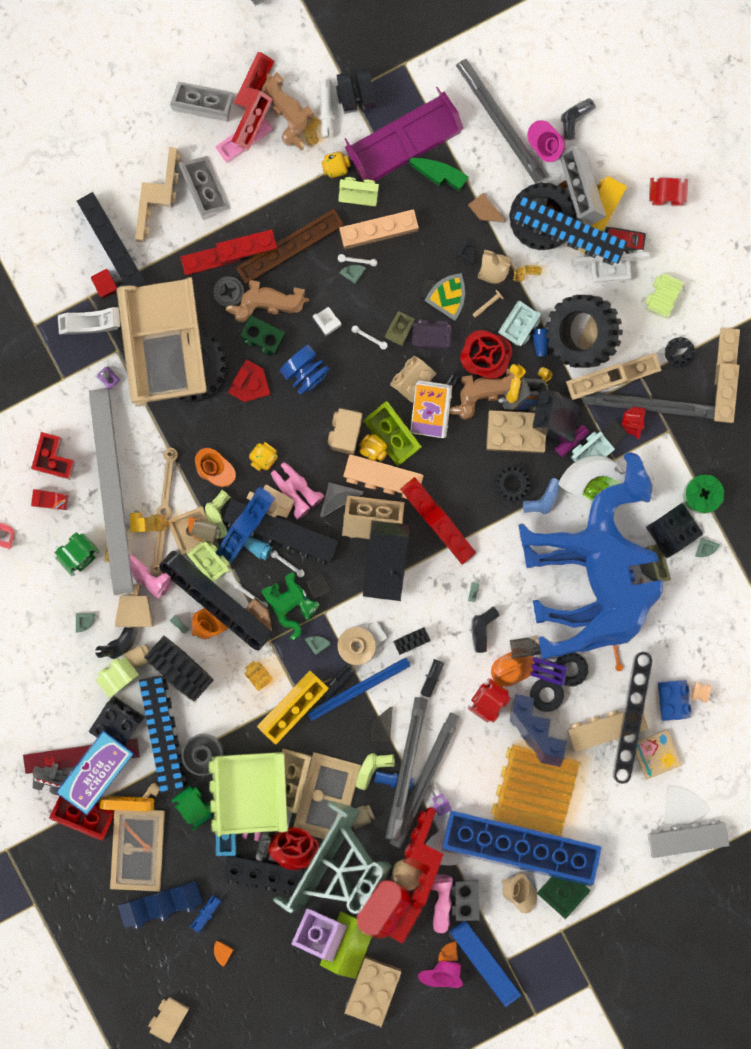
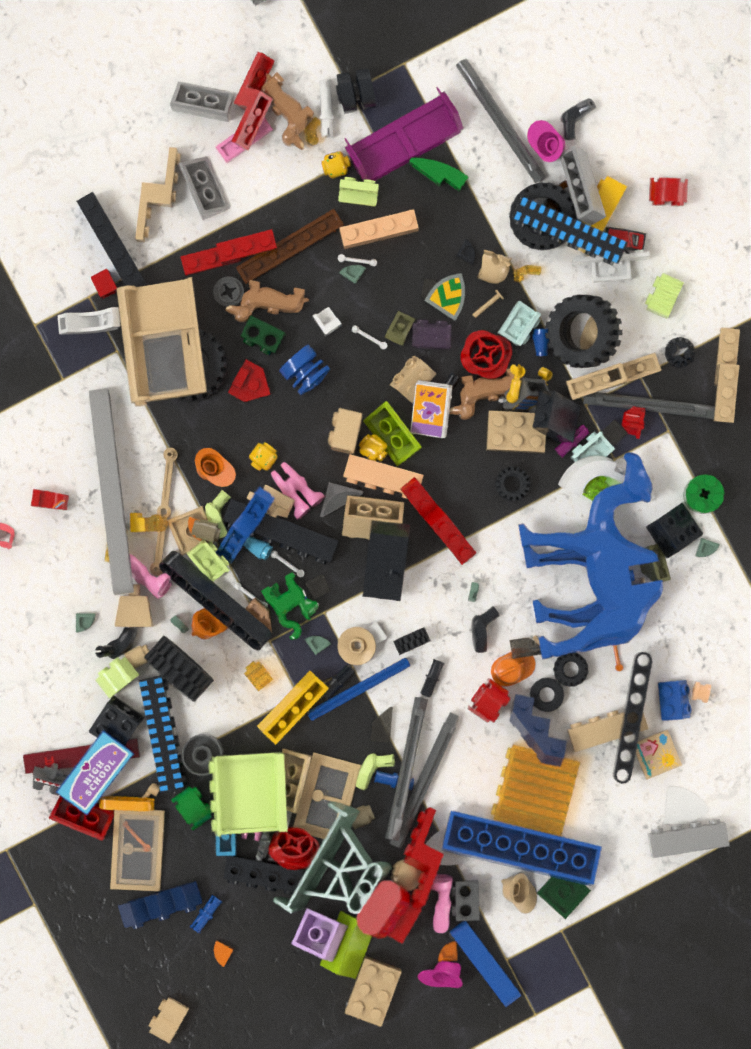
red brick [31,432,75,480] -> none
green brick [54,532,100,576] -> none
medium lavender piece [97,366,121,390] -> none
medium lavender piece [429,784,452,816] -> none
medium nougat tile [468,193,505,223] -> none
medium blue arm [523,478,561,515] -> none
dark purple tile [530,656,568,686] -> none

